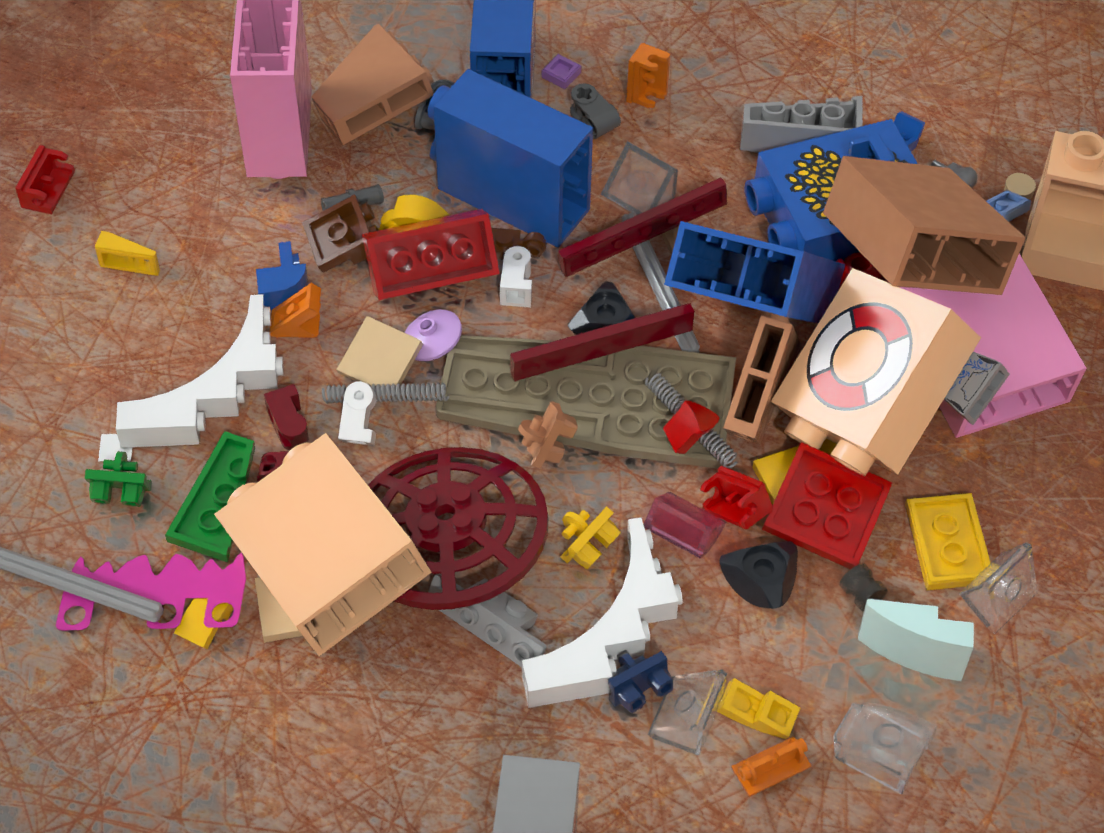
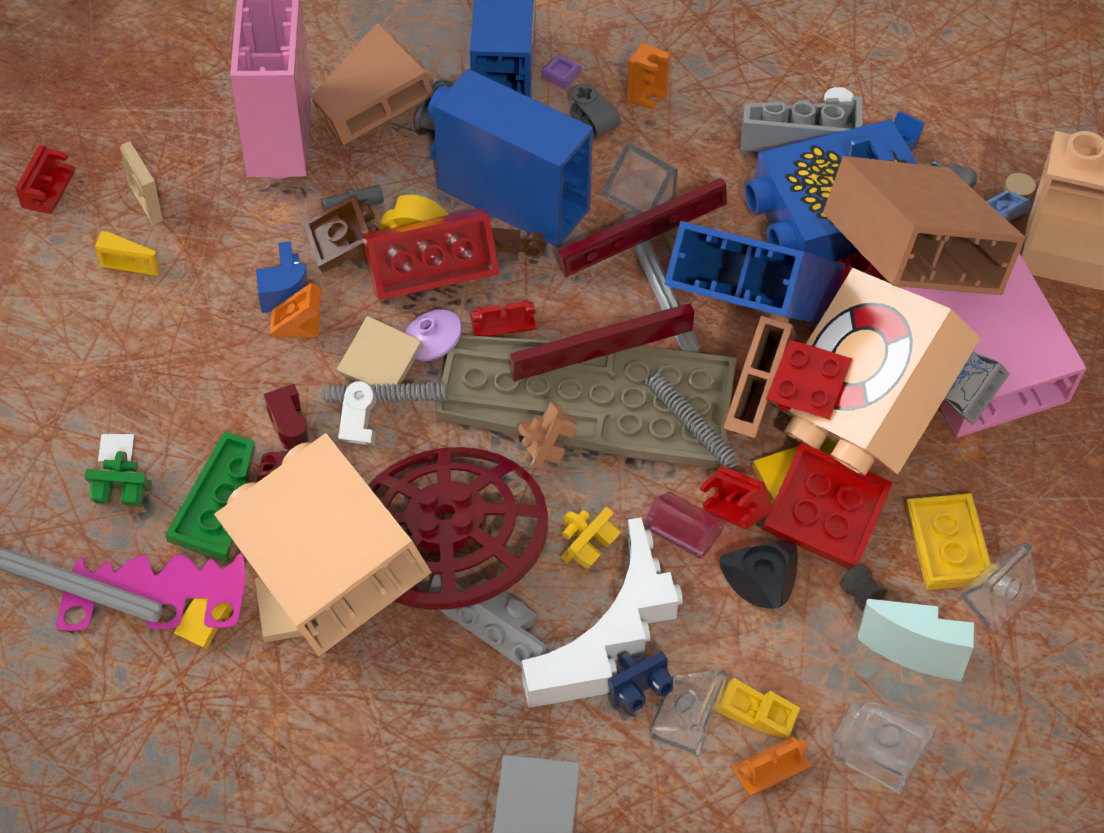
white arch [116,295,284,448] -> none
white leg [500,246,532,308] -> none
black hat [568,281,636,335] -> none
red tile [663,400,720,454] -> none
none -> tan tile [120,141,163,225]
none -> red hinge [470,299,537,337]
none -> red hinge [766,339,852,420]
none -> white sticker [824,87,854,102]

